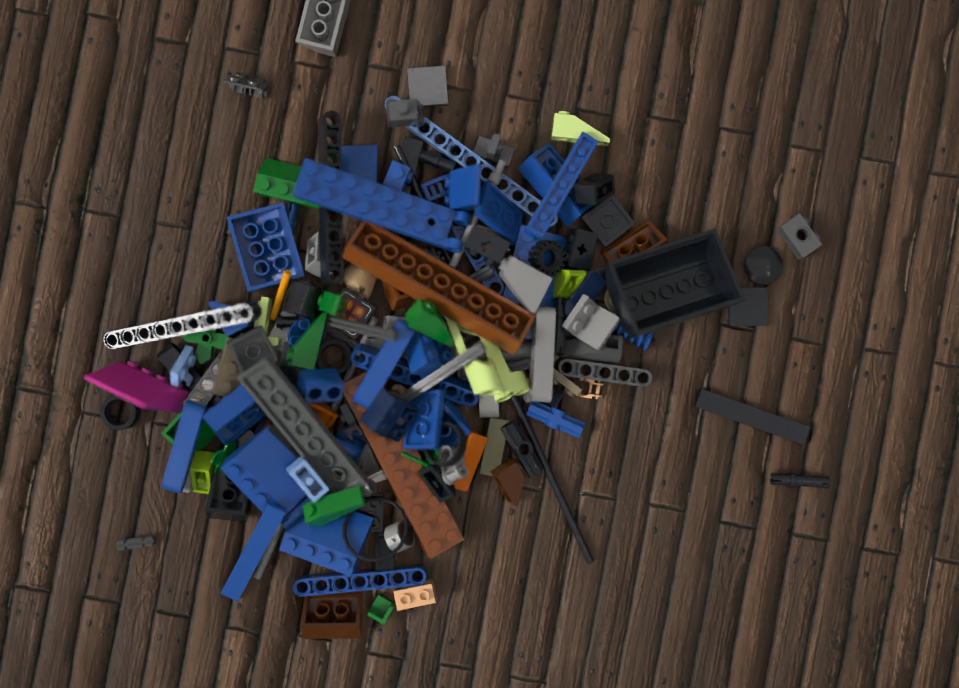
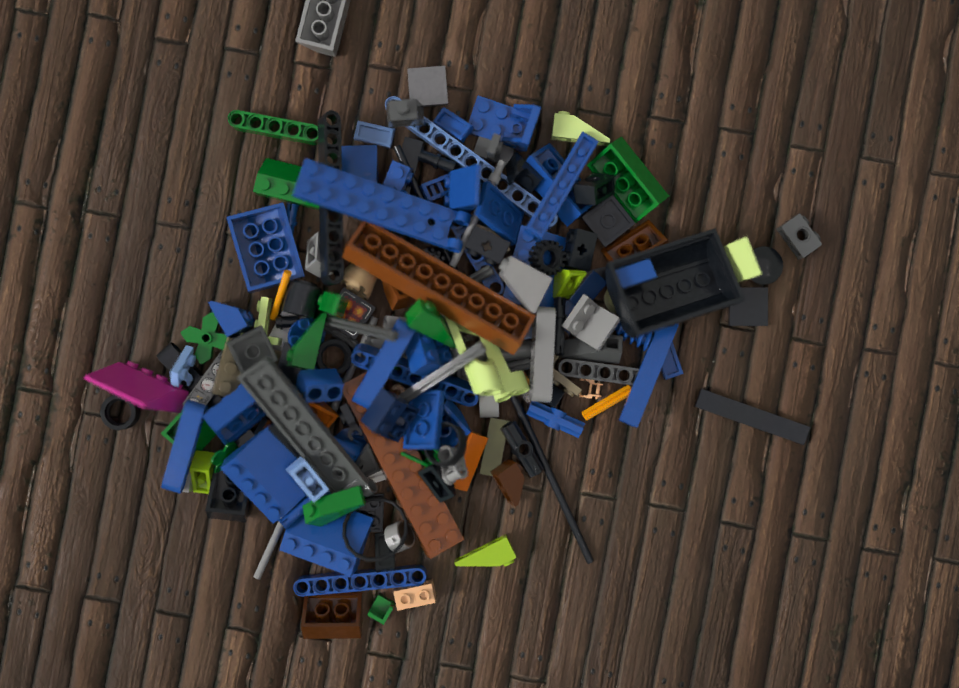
beam [104,302,262,349] -> none
dark grey axle [116,535,156,551] -> none
blue tile [220,501,287,602] -> none
dark grey hinge [222,73,271,99] -> none
black pin [770,472,831,489] -> none
none -> green beam [228,110,318,145]
none -> medium blue tile [353,121,395,149]
none -> blue tile [433,107,474,143]
none -> lime slope [454,534,517,566]
none -> blue bracket [468,96,541,152]
none -> black slope [505,152,544,194]
none -> light orange axle [581,385,632,420]
none -> green slope [587,136,669,223]
none -> blue tile [615,259,657,289]
none -> blue tile [618,323,679,428]
none -> blue tile [661,341,684,380]
none -> yellowish green slope [723,237,761,282]

